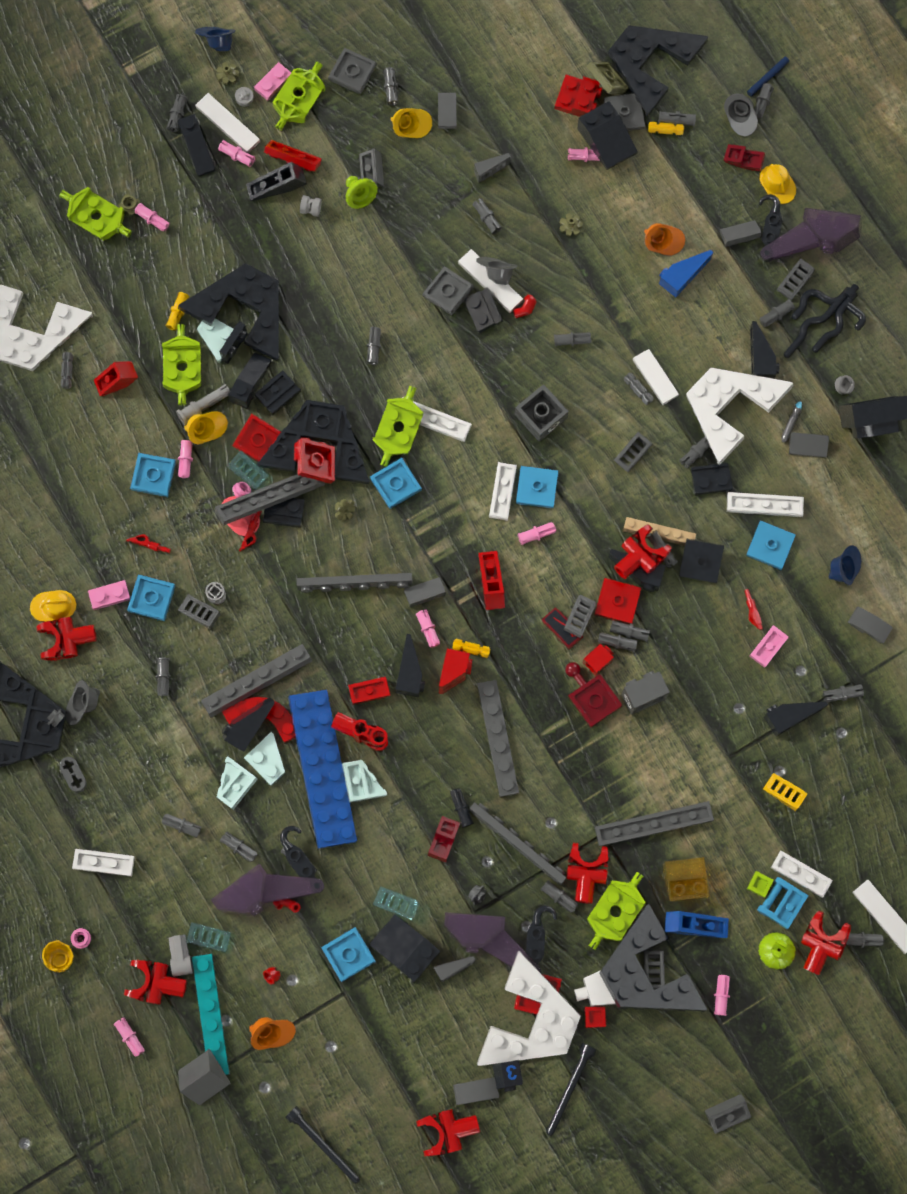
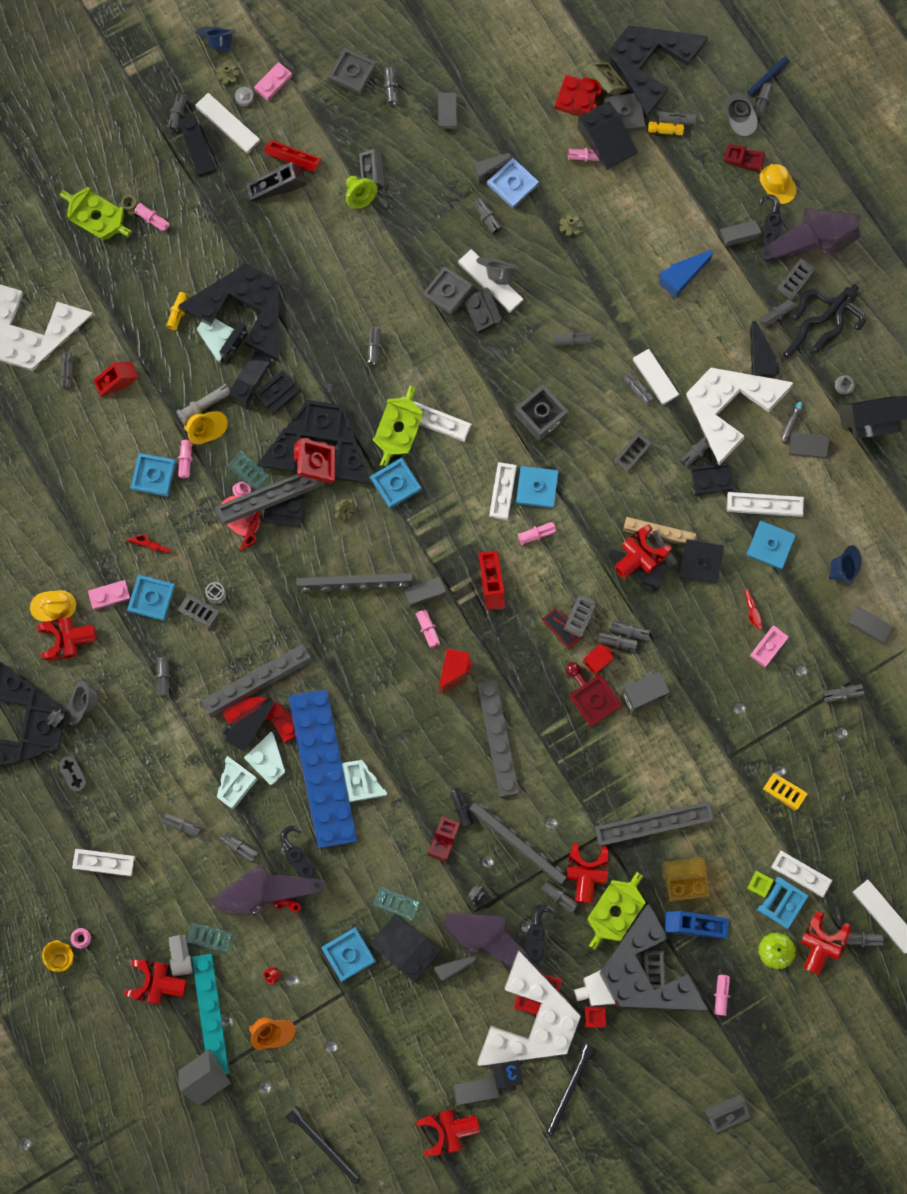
bright pink axle [114,1017,144,1057] -> none
lime plate [162,324,201,406] -> none
bright pink pin [218,140,255,167] -> none
red plate [232,414,281,462] -> none
lime plate [272,62,325,131] -> none
light grey wheel [300,195,322,217] -> none
red connector [331,712,388,751] -> none
red plate [348,677,390,705] -> none
yellow piece [391,108,432,138] -> none
black slope [396,634,425,697] -> none
yellow axle [453,639,490,658] -> none
red arm [513,295,536,318] -> none
red plate [594,578,641,624] -> none
orange piece [644,223,685,255] -> none
black slope [764,701,828,737] -> none
none -> light blue plate [487,158,539,208]

